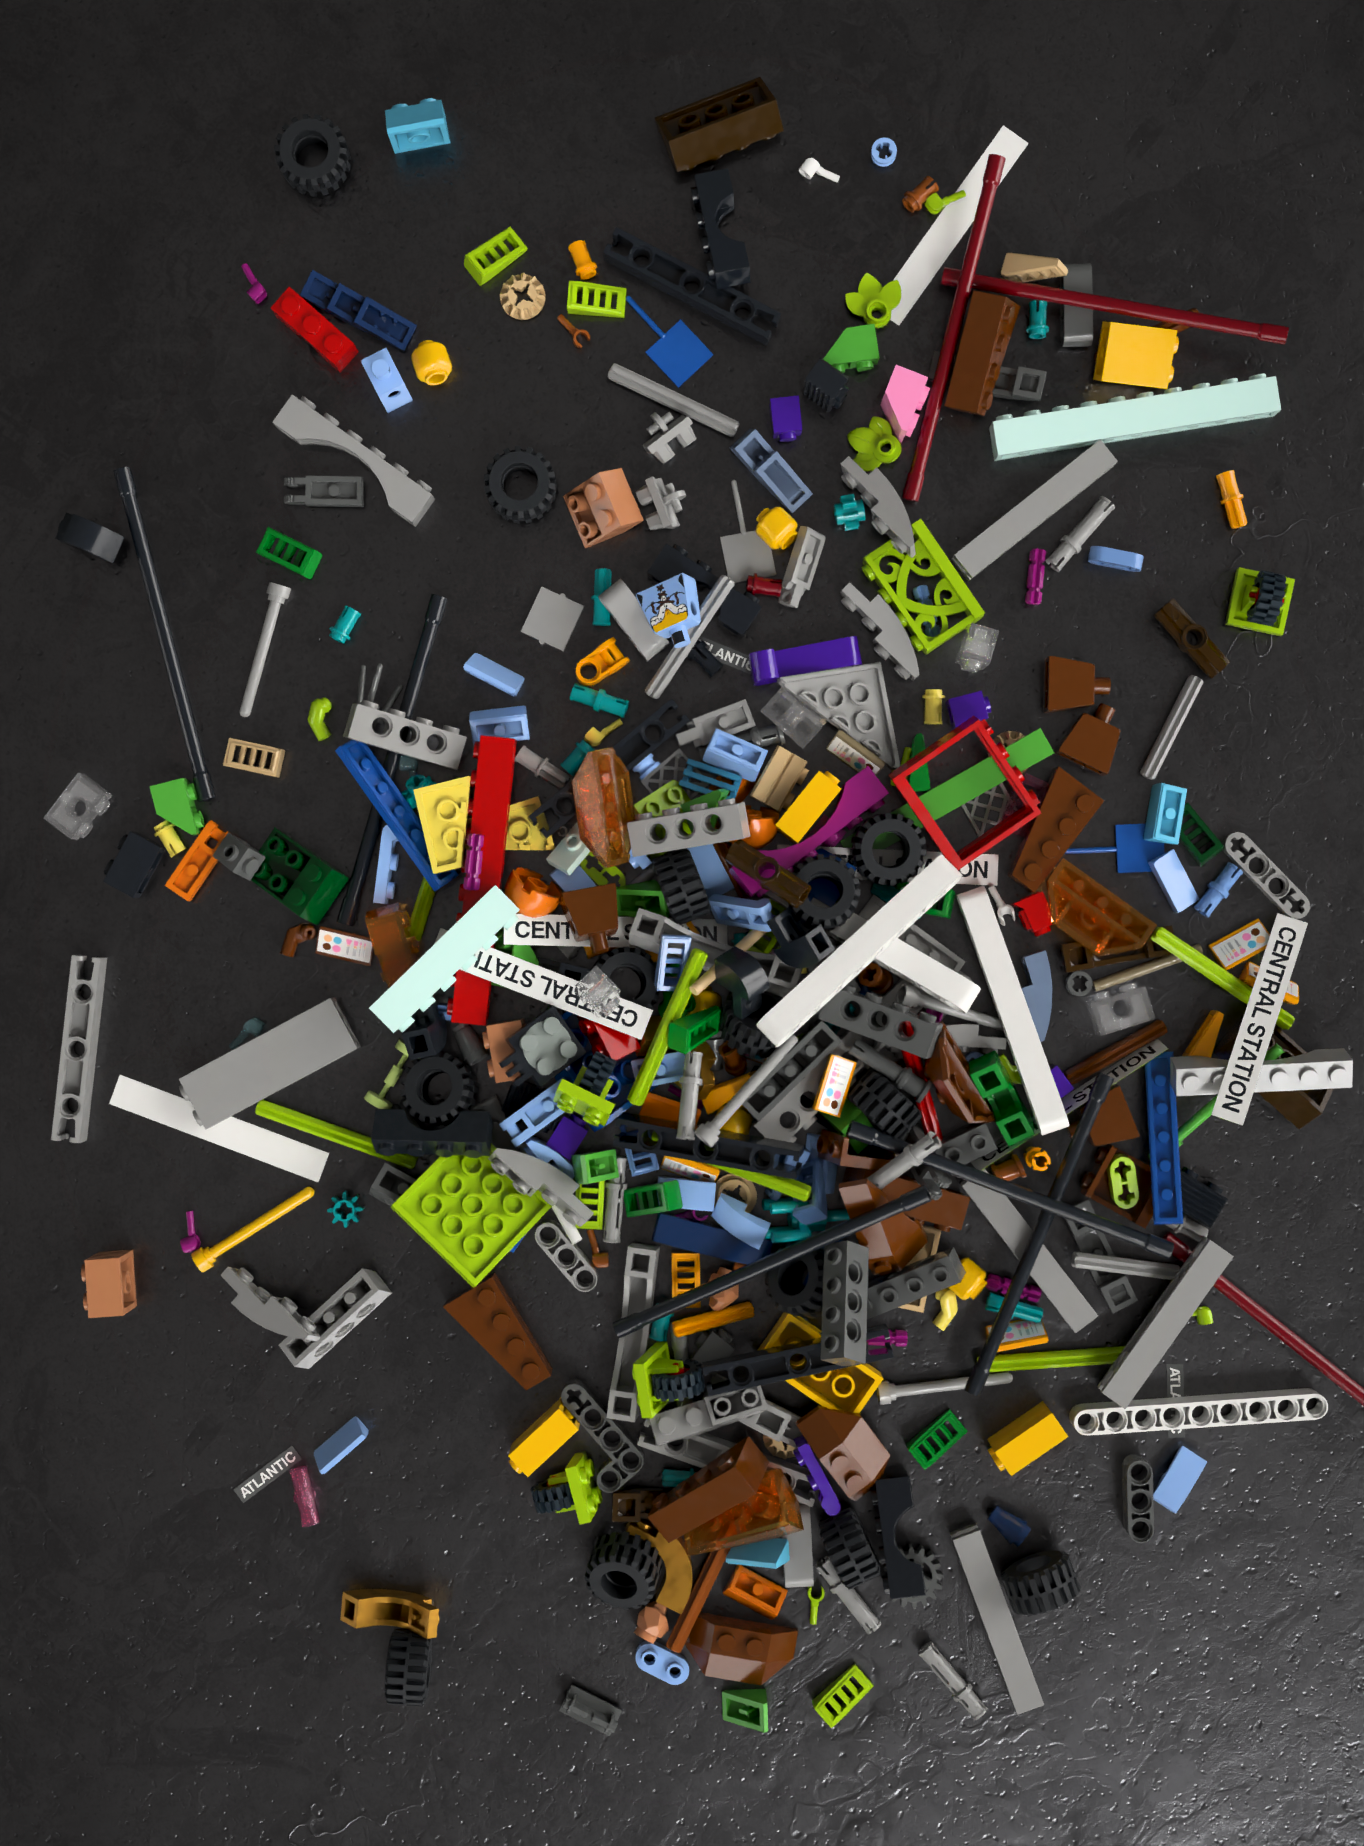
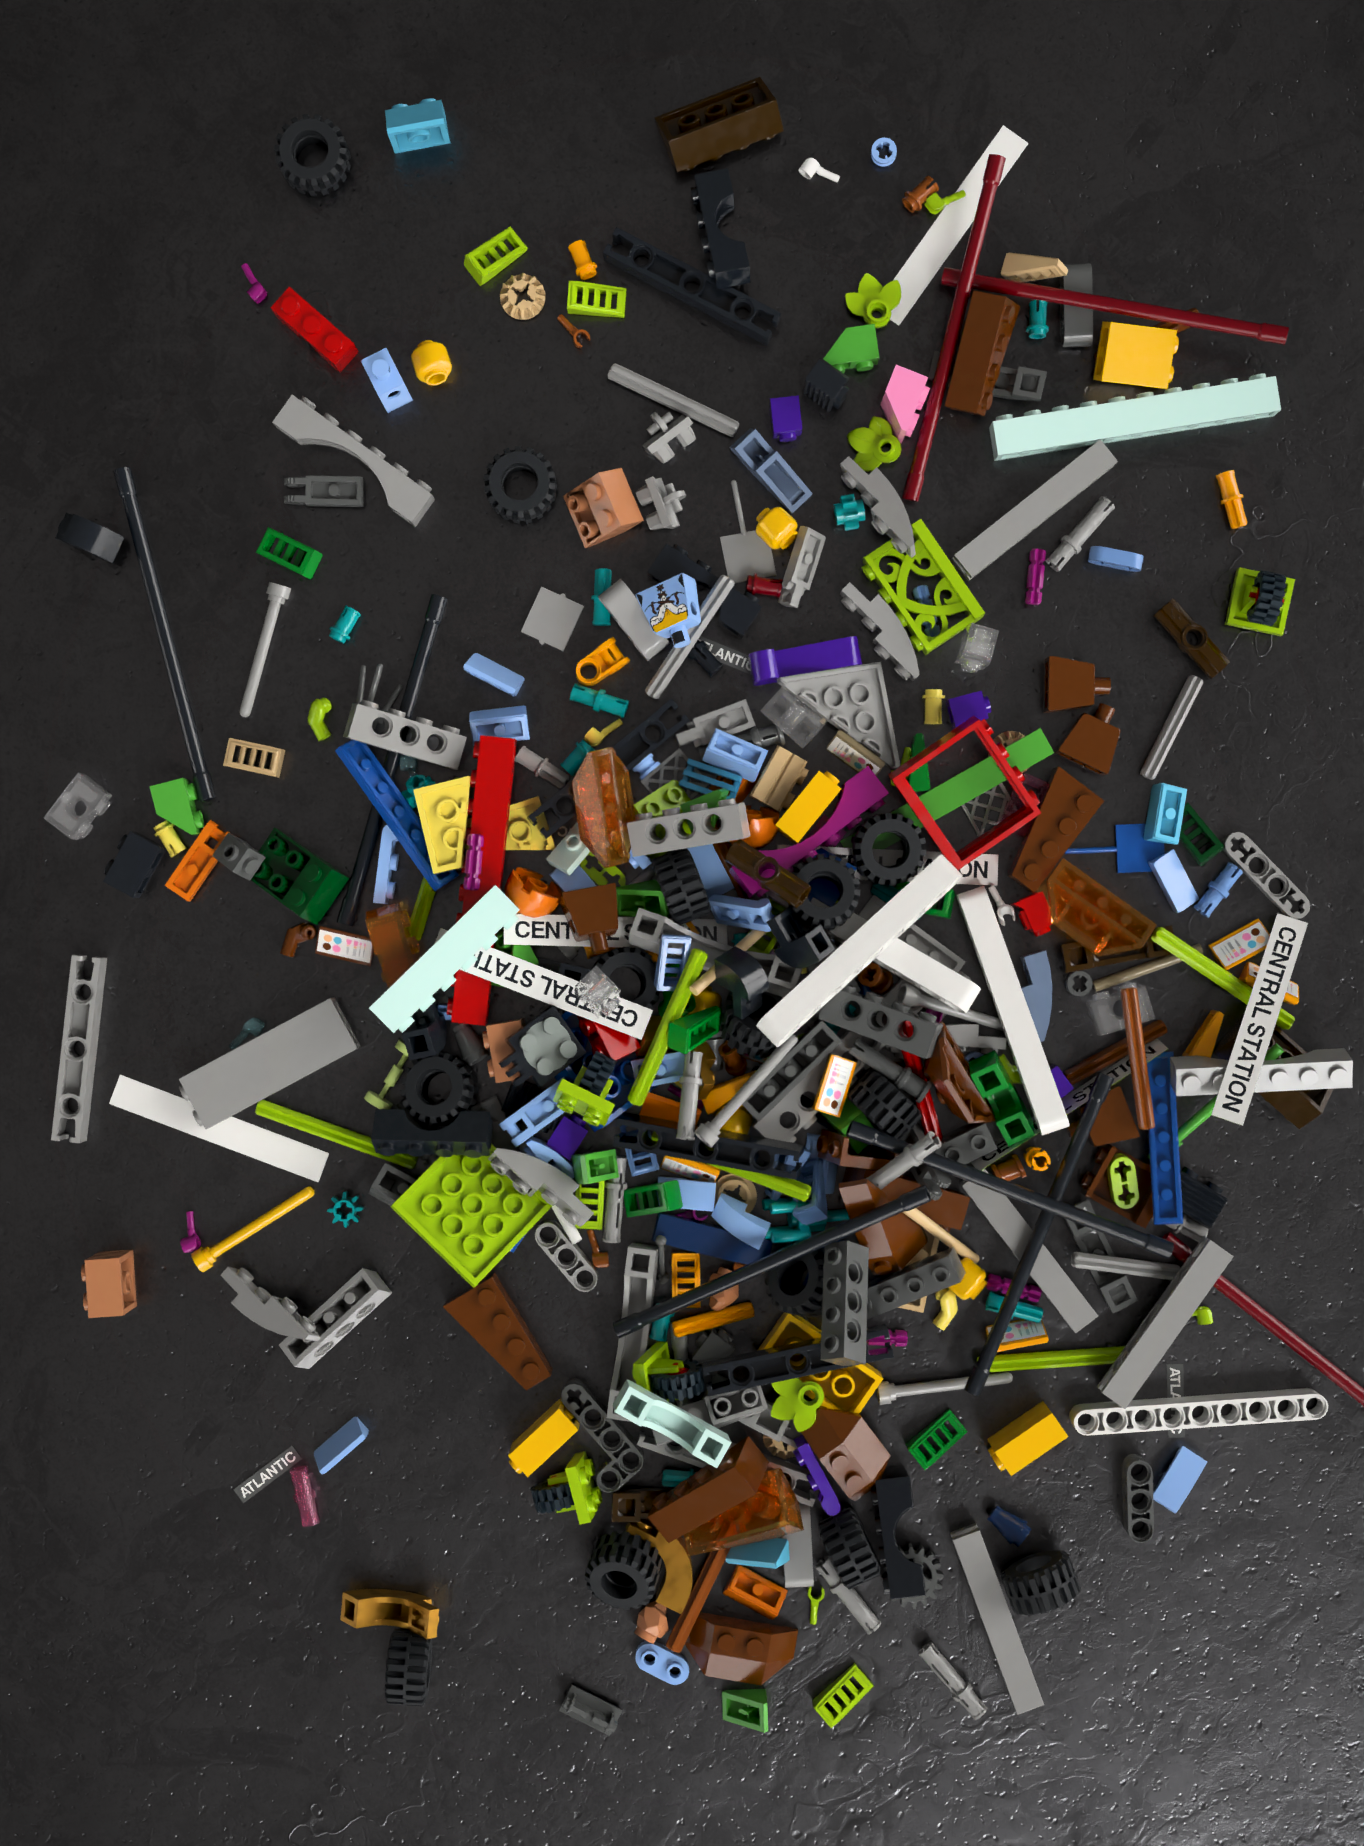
dark blue slope [299,270,417,351] -> none
blue piece [626,296,713,388] -> none
none -> light aqua arch [613,1379,732,1468]
none -> dark grey hinge [655,1235,669,1284]
none -> lime plate [771,1378,824,1432]
none -> tan bar [903,1208,979,1264]
none -> dark orange axle [1120,987,1155,1130]

